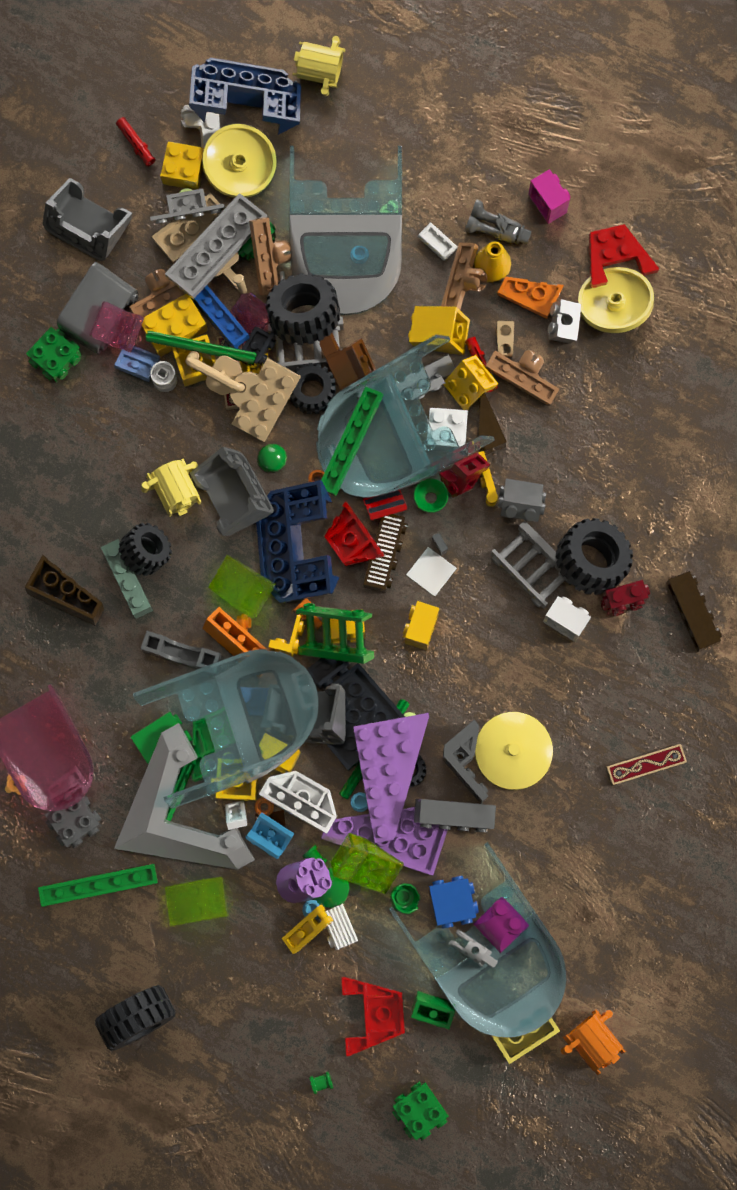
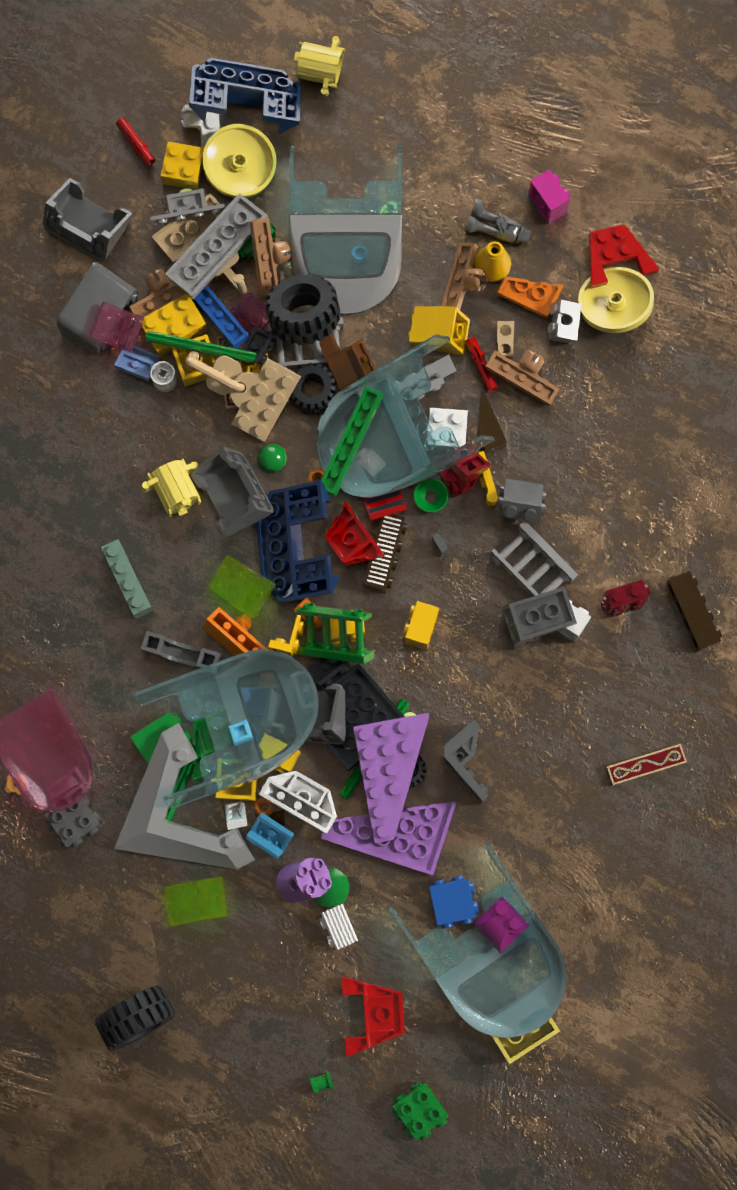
dark brown wedge [25,554,104,626] -> none
green brick [26,327,82,383] -> none
green plate [38,864,158,907] -> none
black tyre [119,523,172,576] -> none
yellow plate [282,905,334,954] -> none
green bush [302,845,328,863] -> none
medium azure plate [302,900,319,919] -> none
clear neon green slope [331,833,404,894] -> none
medium azure plate [351,792,368,812] -> none
green hair [390,883,420,914] -> none
white sticker [406,547,457,596] -> none
green brick [411,991,456,1029] -> none
dark grey brick [414,799,496,833] -> none
white plate [418,222,458,261] -> none
yellow bracket [443,355,498,410] -> none
light grey hinge [449,929,498,968] -> none
light yellow dish [475,712,553,790] -> none
black tyre [556,518,633,595] -> none
orange container [561,1010,626,1075] -> none
none -> medium azure tile [228,719,253,746]
none -> clear bracket [355,447,386,478]
none -> dark grey bracket [502,586,577,649]

